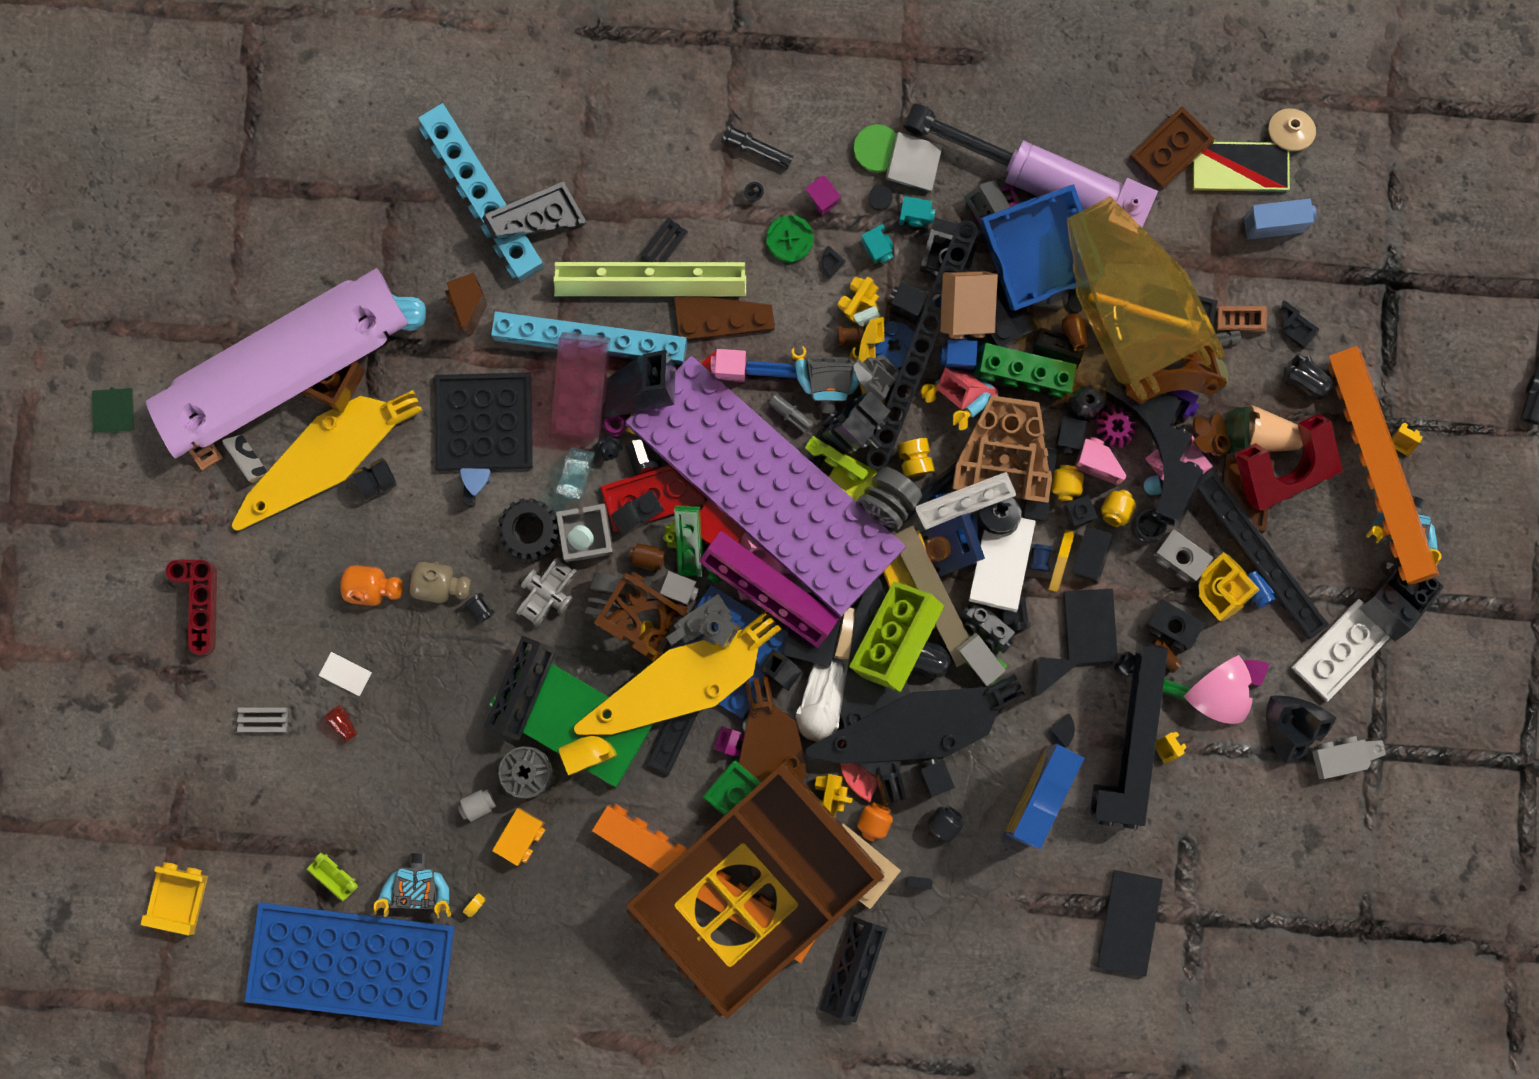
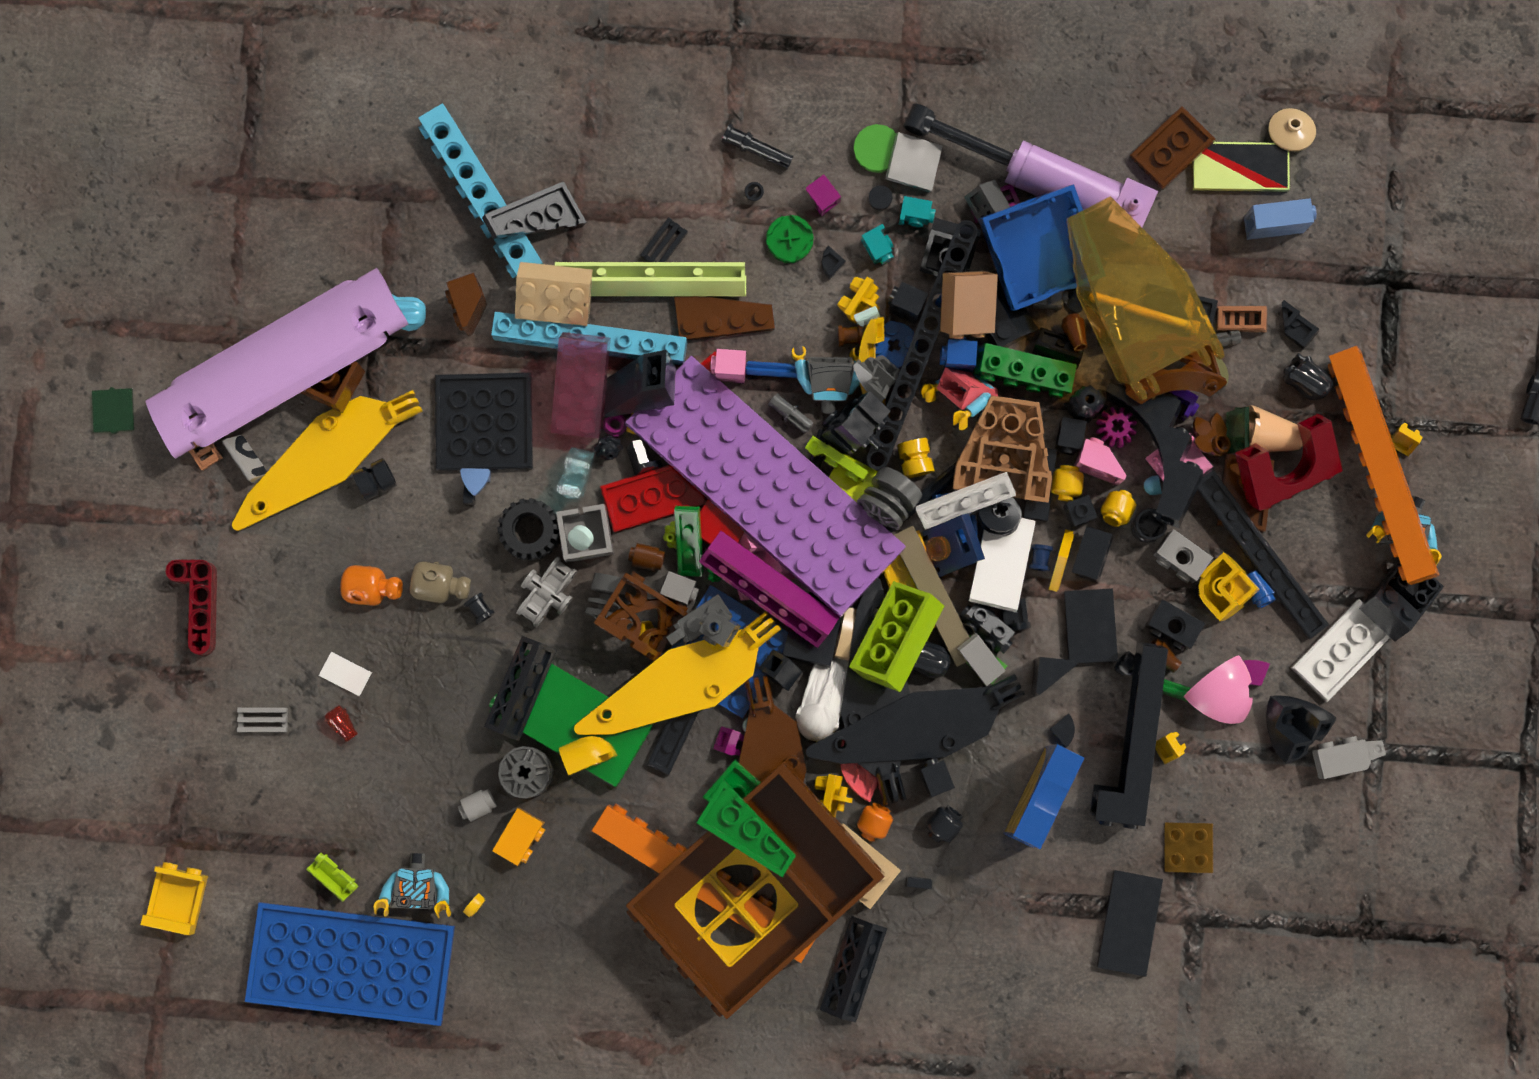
black slope [611,490,664,536] -> none
none -> tan piece [515,262,593,326]
none -> green wing [697,780,796,877]
none -> pearl gold hinge [1165,822,1213,873]

